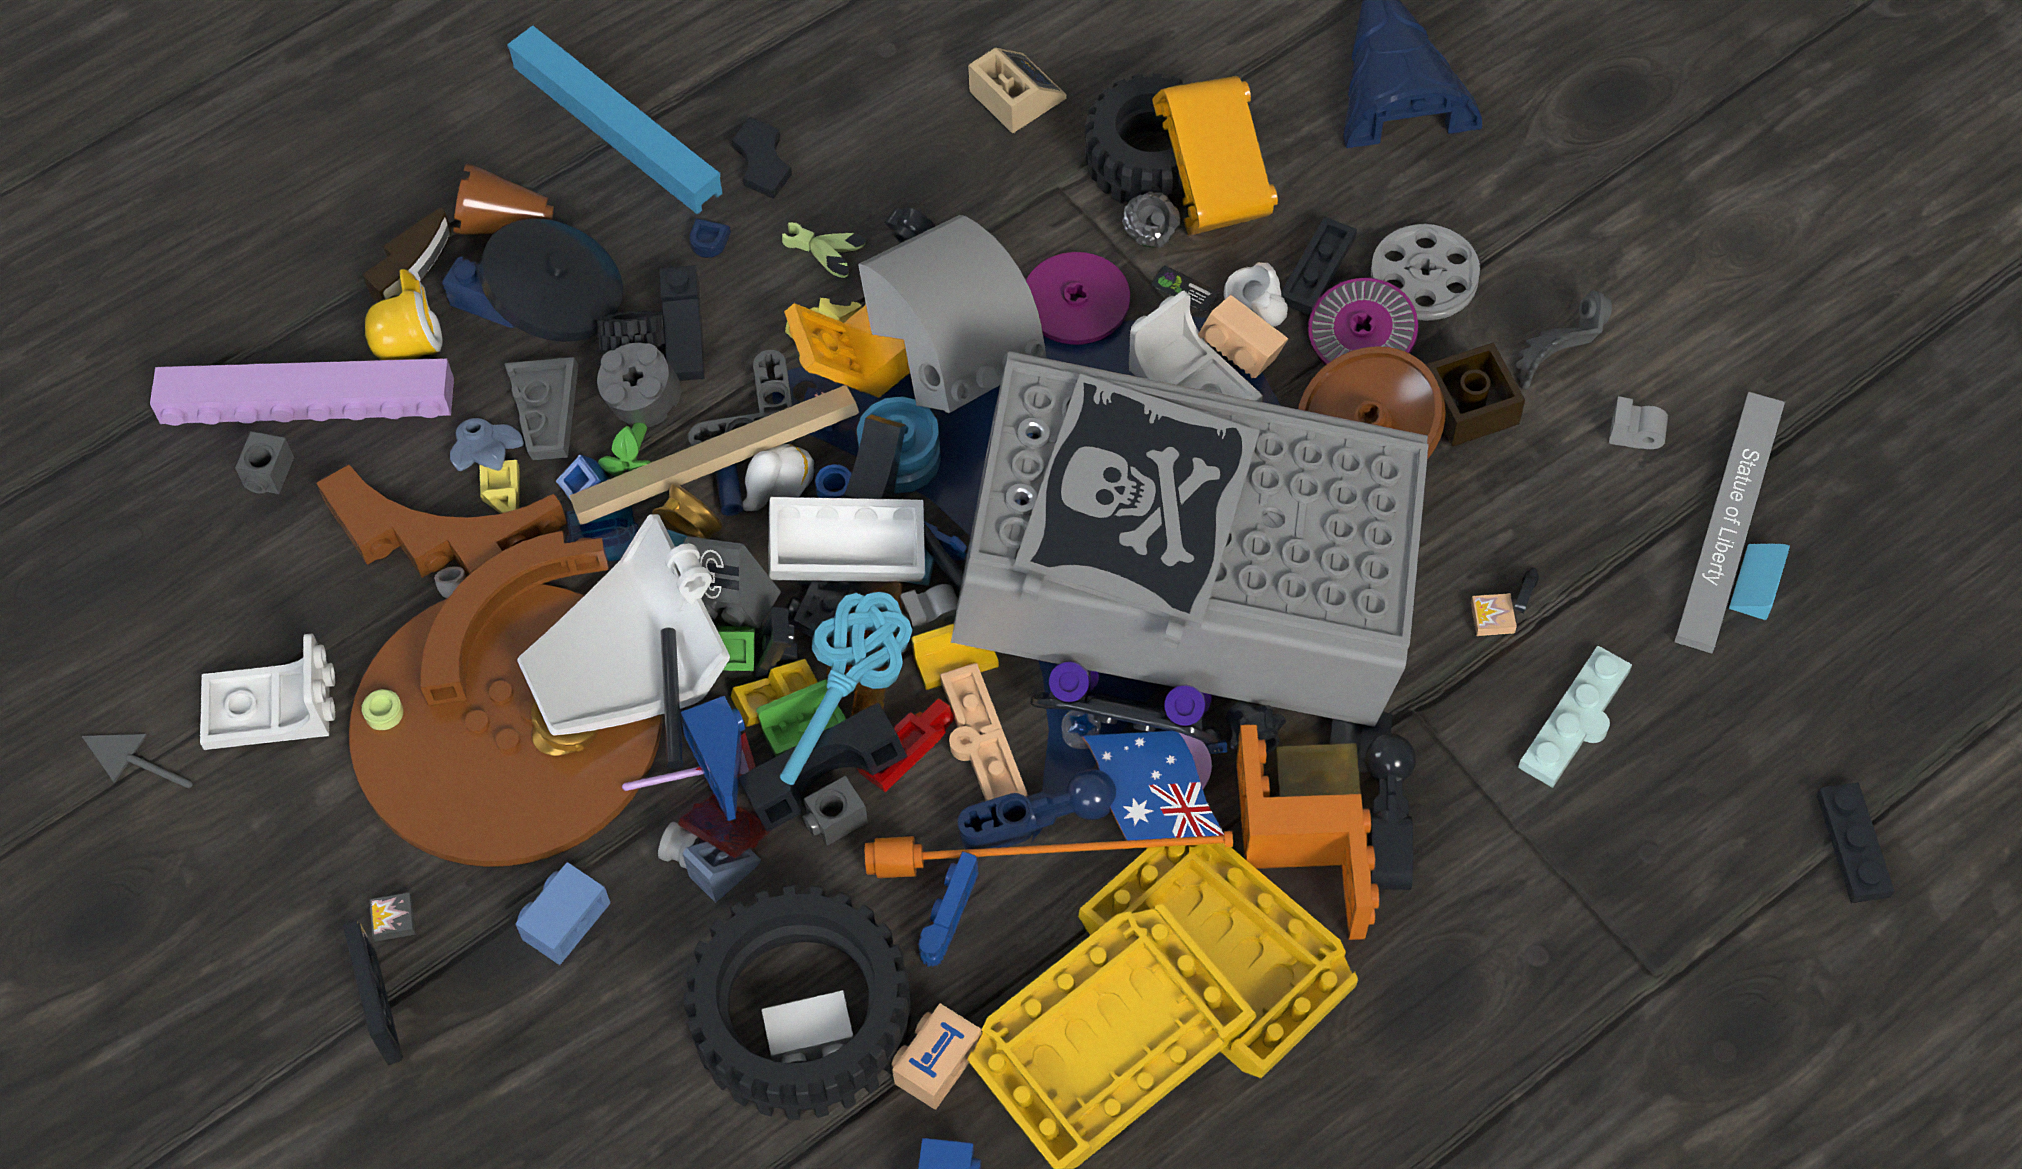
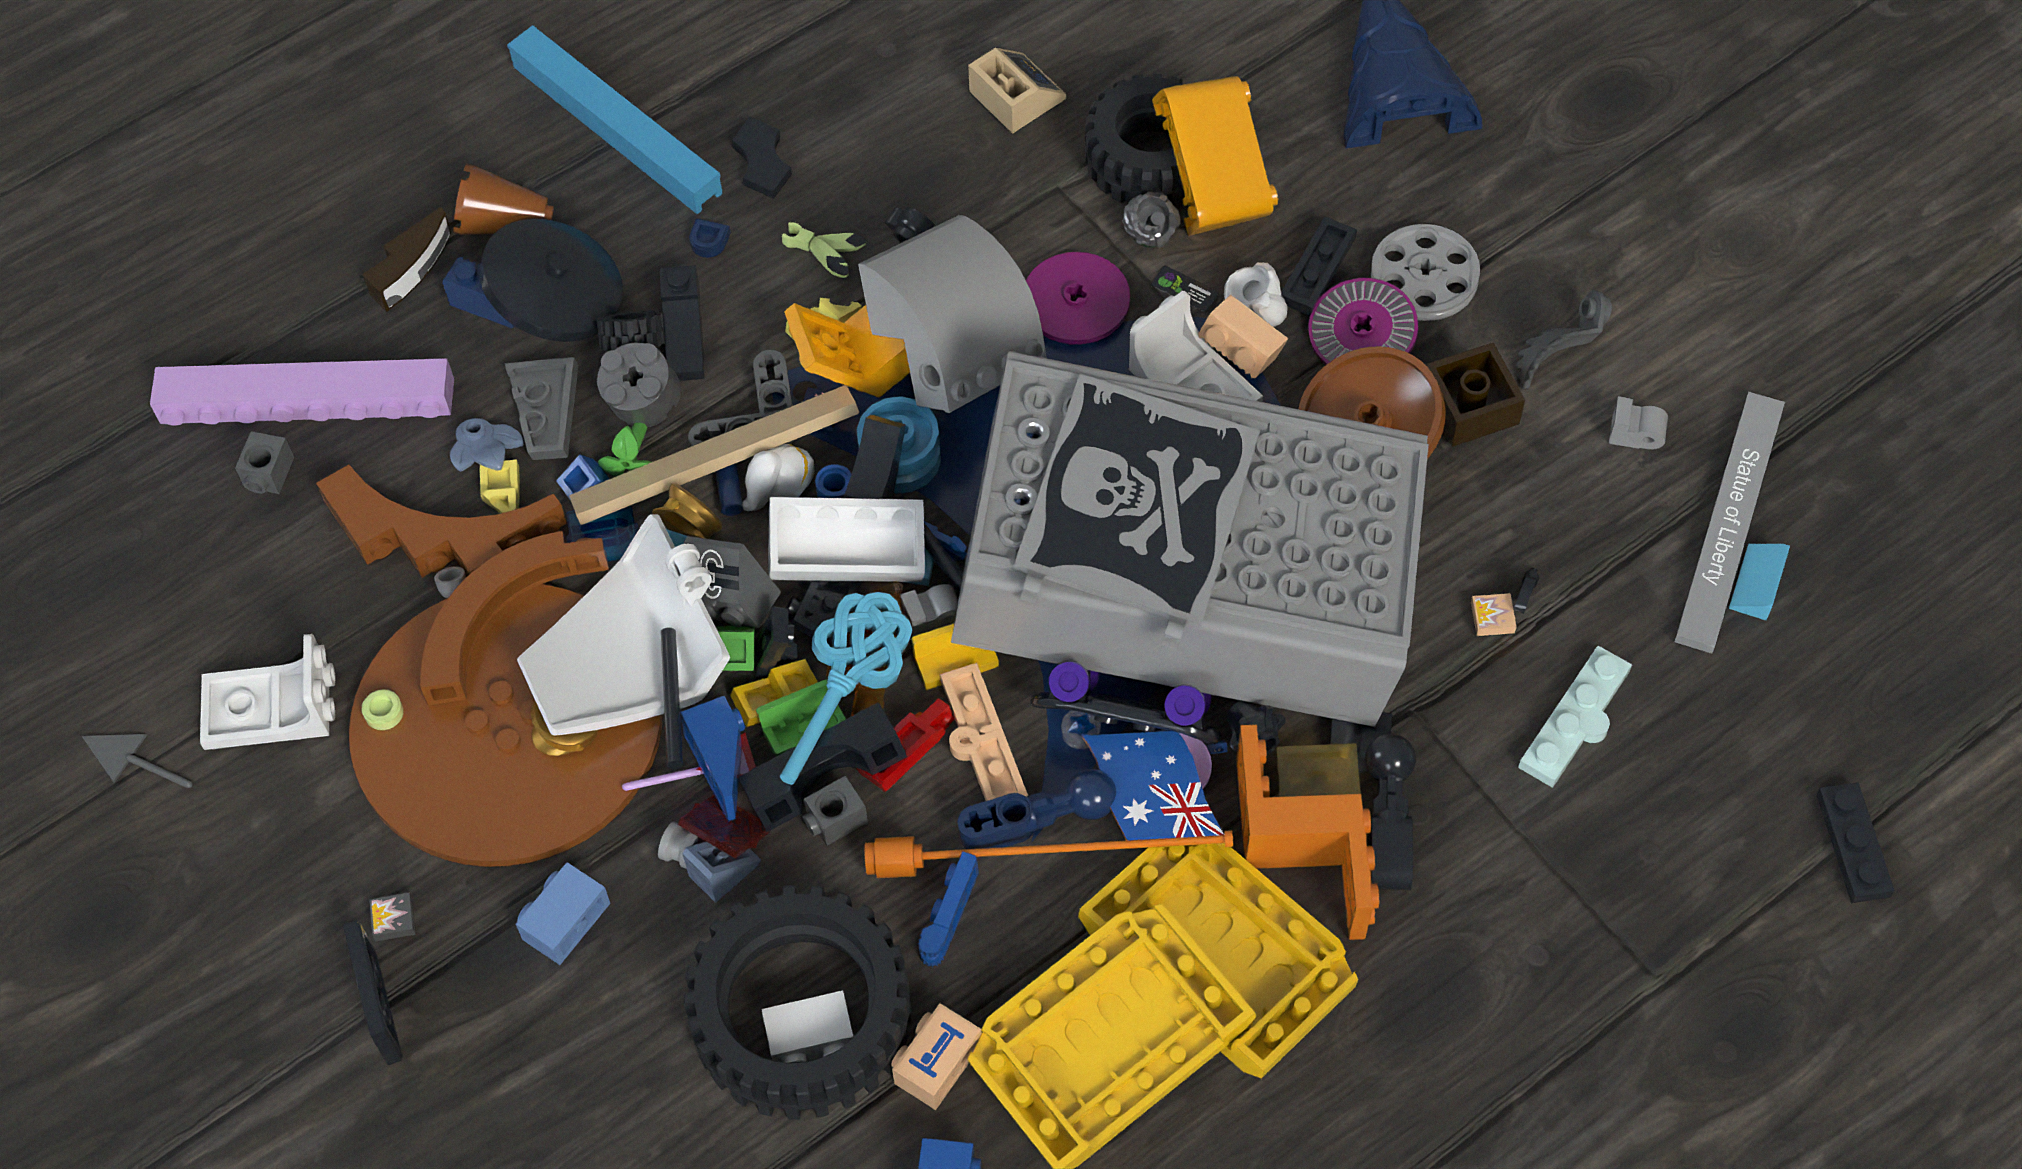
yellow piece [365,269,443,360] -> none

